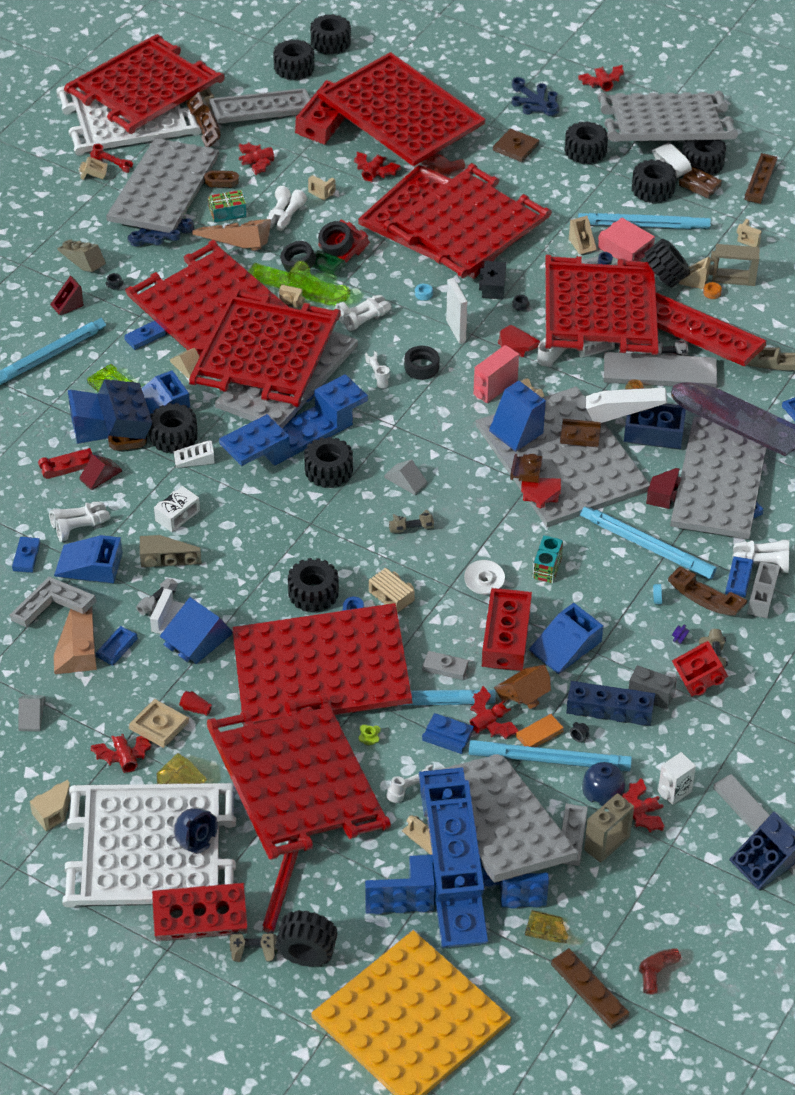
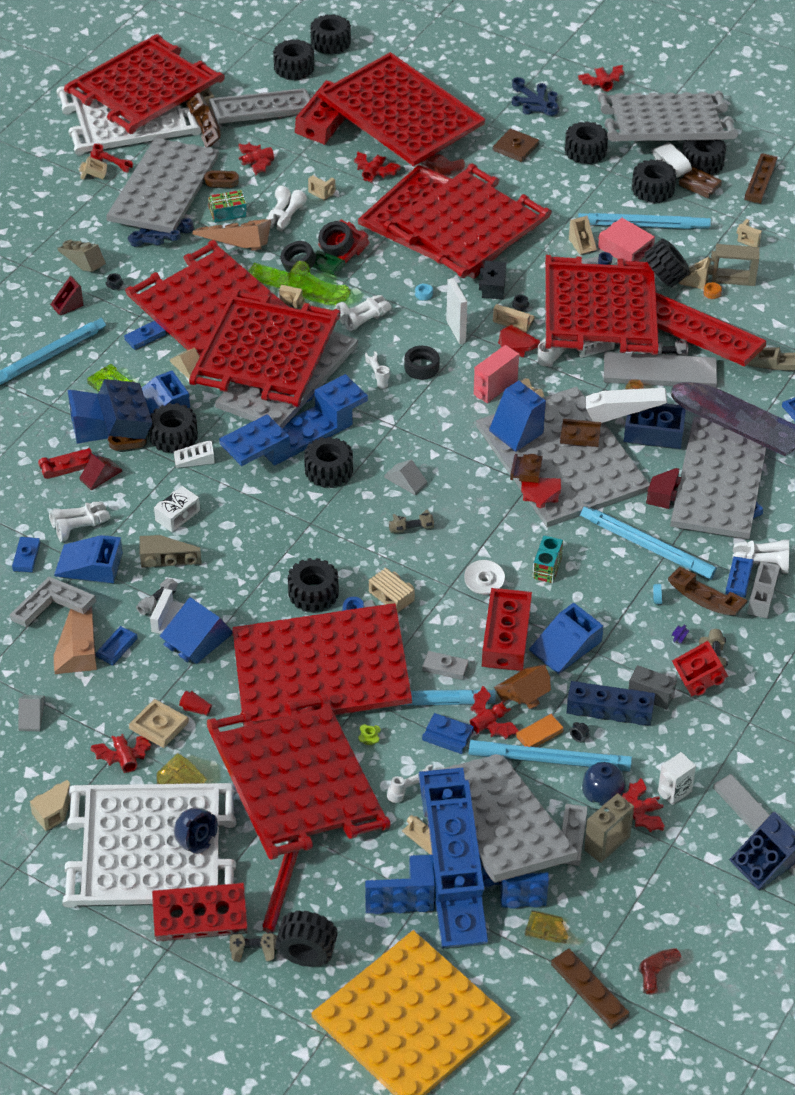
none -> tan panel [493,304,534,332]

